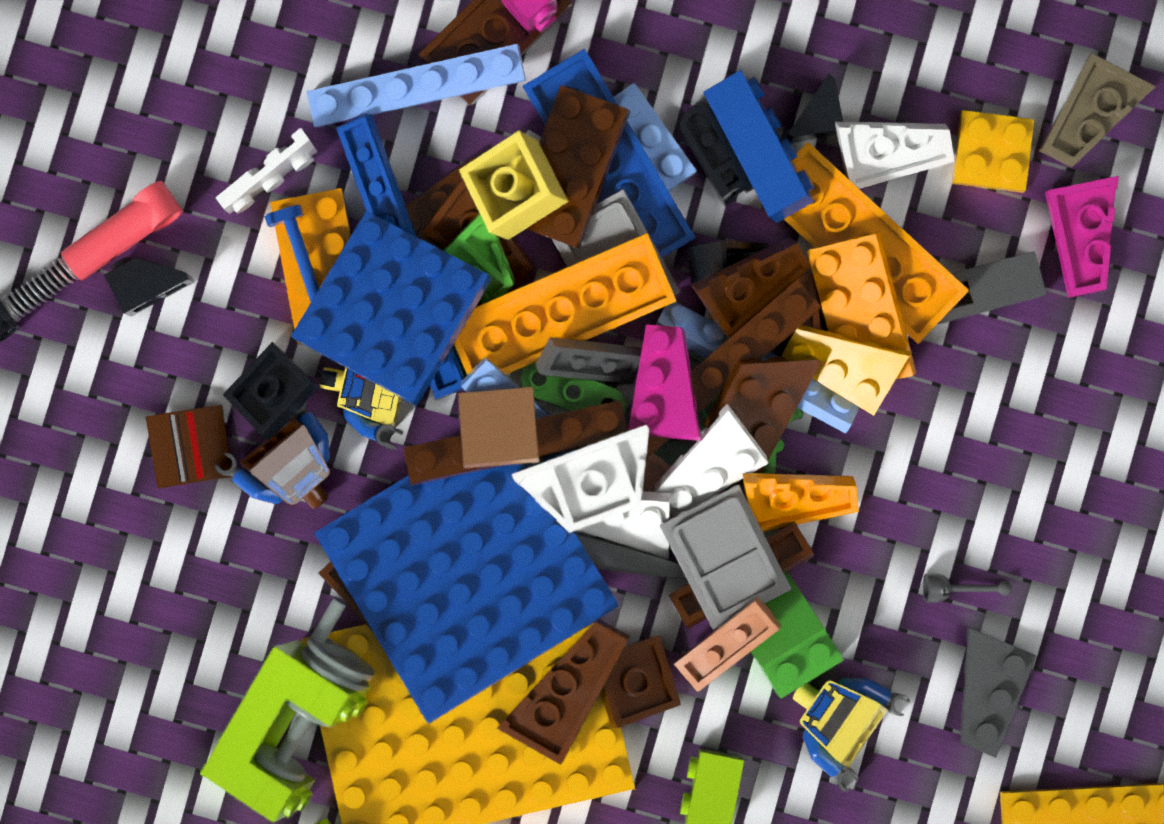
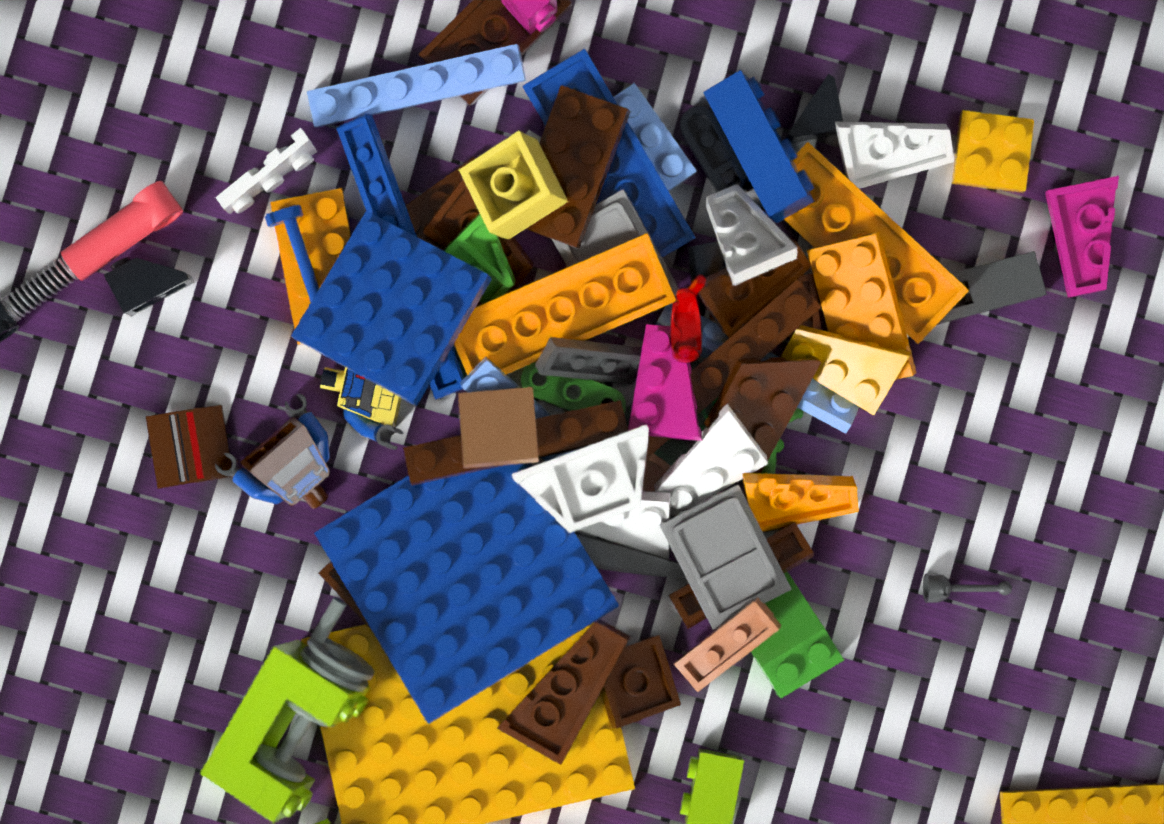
black plate [223,342,319,441] -> none
torso [793,677,910,792] -> none
dark grey wing [960,627,1037,758] -> none
dark tan wing [1039,53,1156,167] -> none
none -> red helmet [670,275,706,363]
none -> white wing [706,184,797,286]

